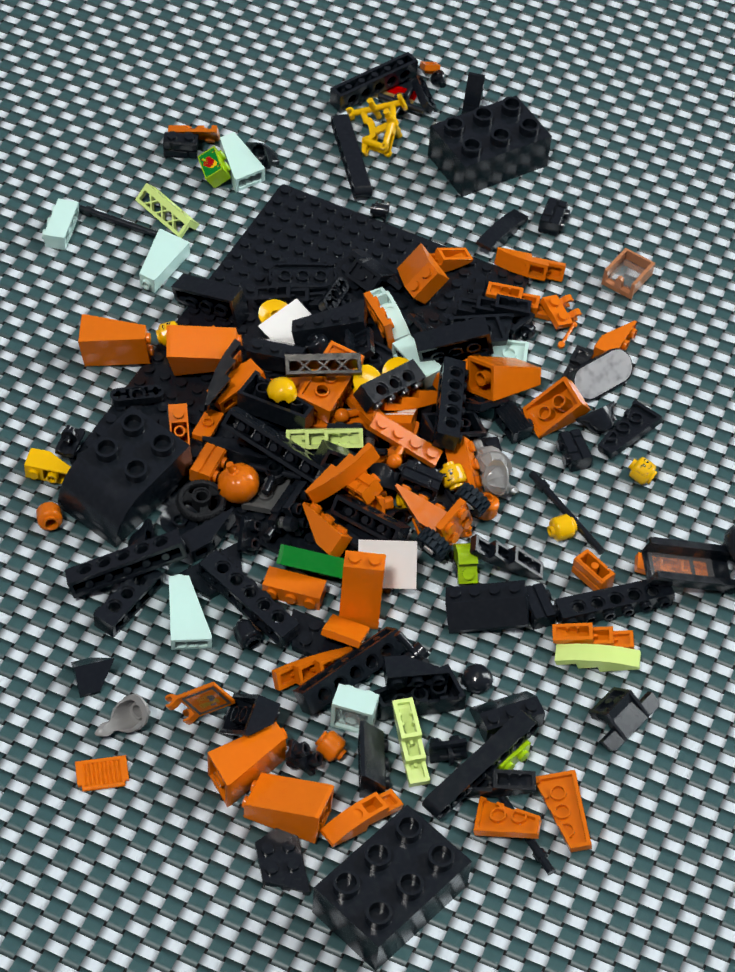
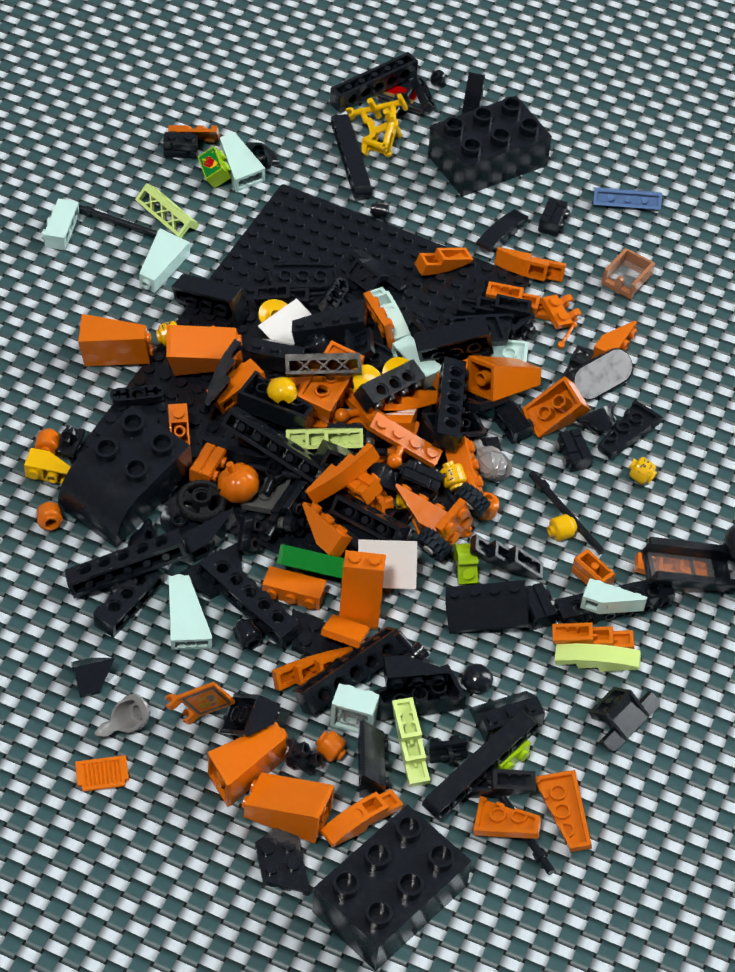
orange plate [192,409,224,441] -> none
orange slope [397,243,449,304] -> none
orange plate [420,61,440,74] -> none
light grey piece [481,459,519,497] -> none
none -> orange head [34,429,61,455]
none -> light aqua slope [580,578,647,614]
none -> medium blue fence [592,187,662,210]

